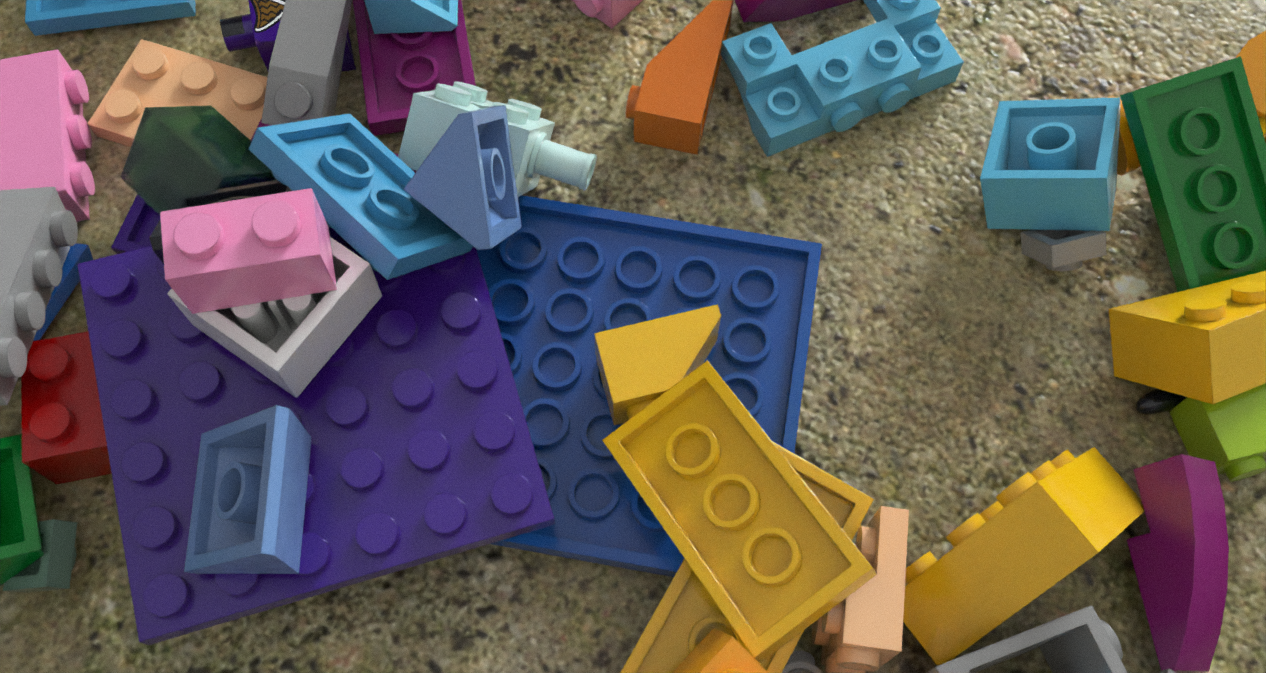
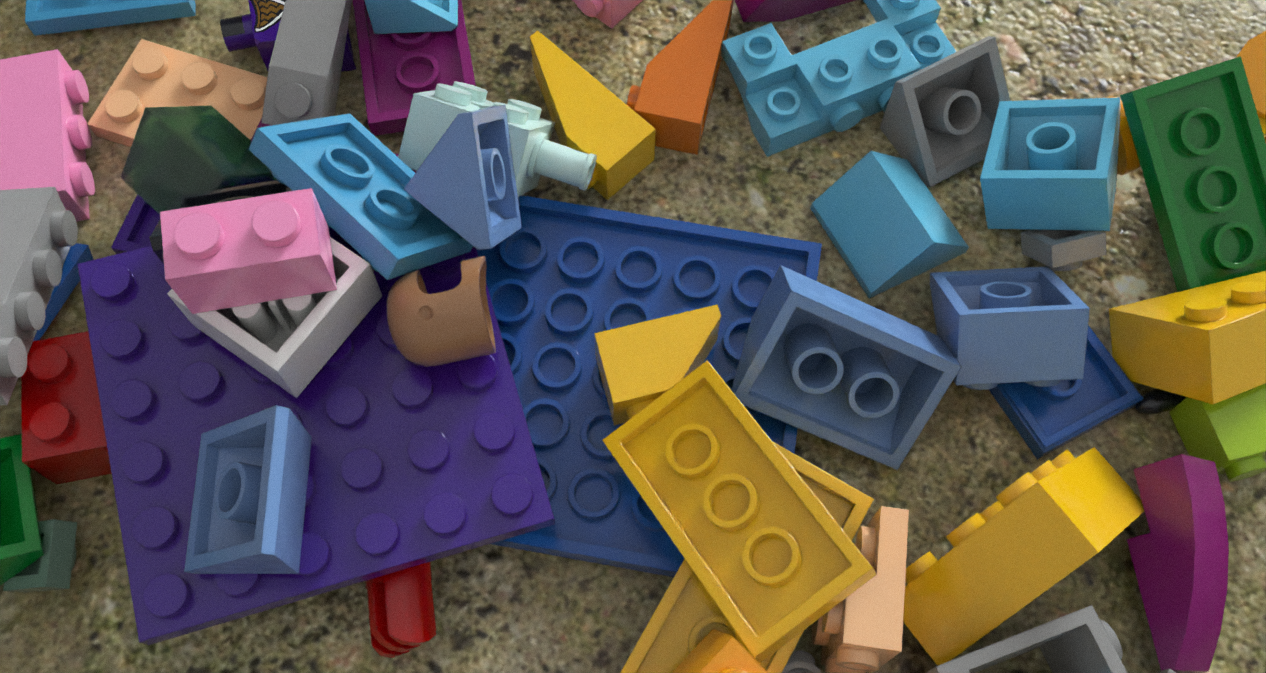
none -> red arm [365,561,436,658]
none -> medium nougat helmet [387,256,496,367]
none -> yellow slope [530,30,656,200]
none -> medium blue slope [731,265,962,470]
none -> medium azure slope [810,151,969,298]
none -> light grey slope [880,36,1010,187]
none -> medium blue slope [930,266,1090,390]
none -> blue tile [989,325,1144,460]

